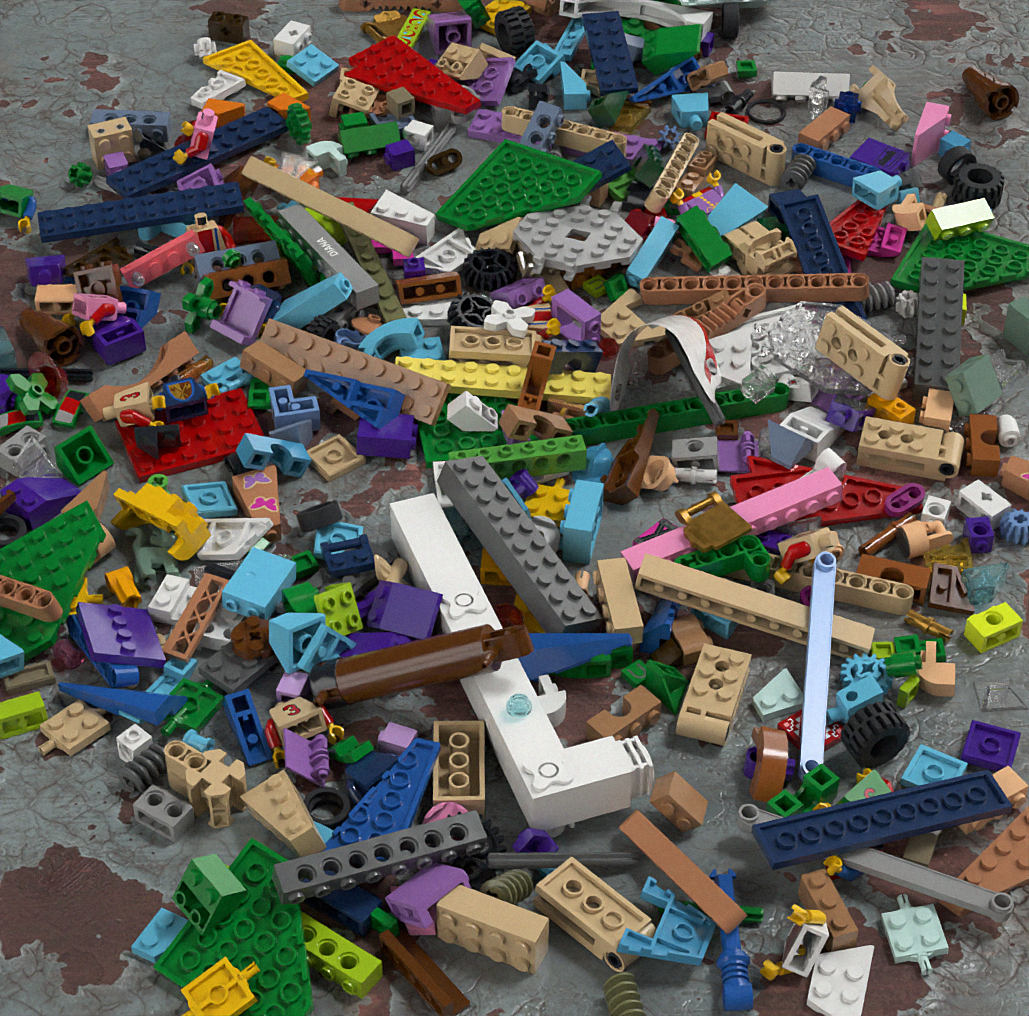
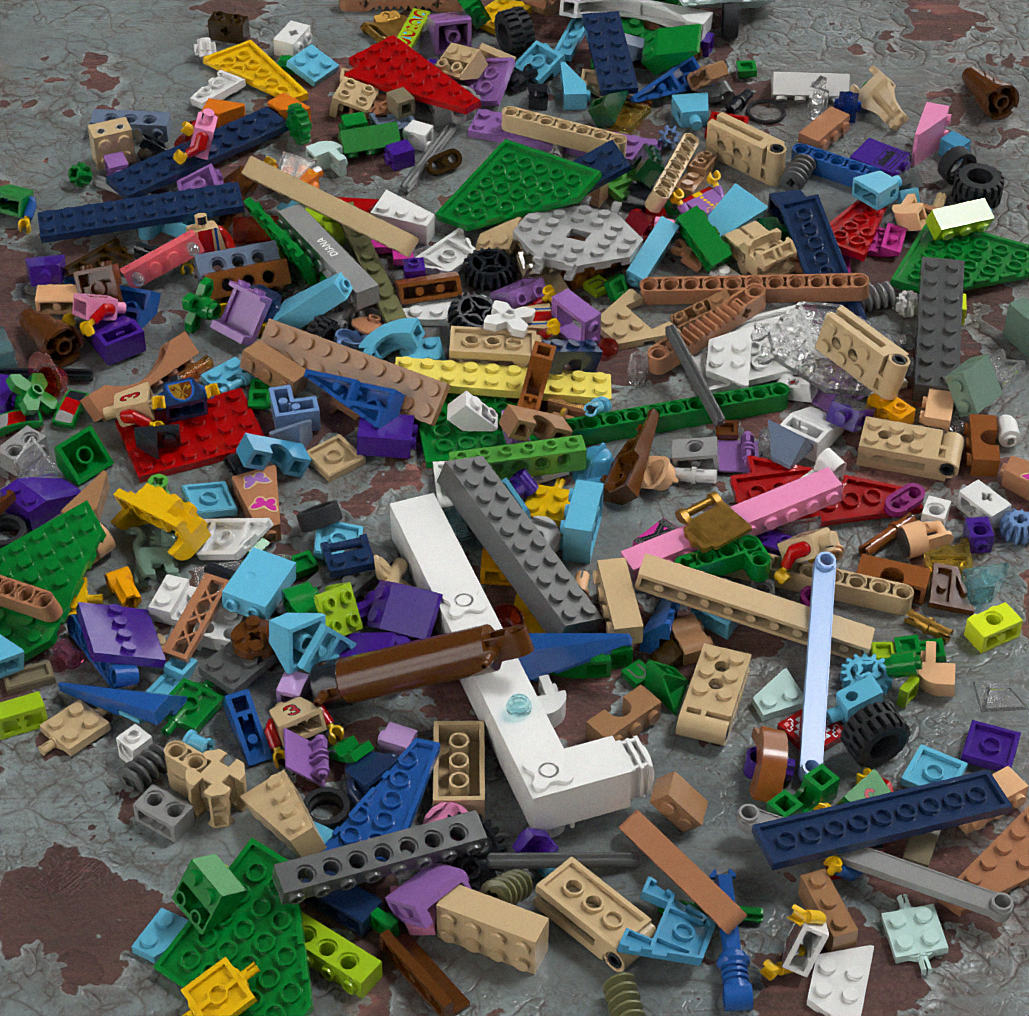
green plate [222,249,241,268] -> none
sand blue brick [519,101,565,153] -> none
white piece [610,315,722,411] -> none
clear brick [740,364,777,404] -> none

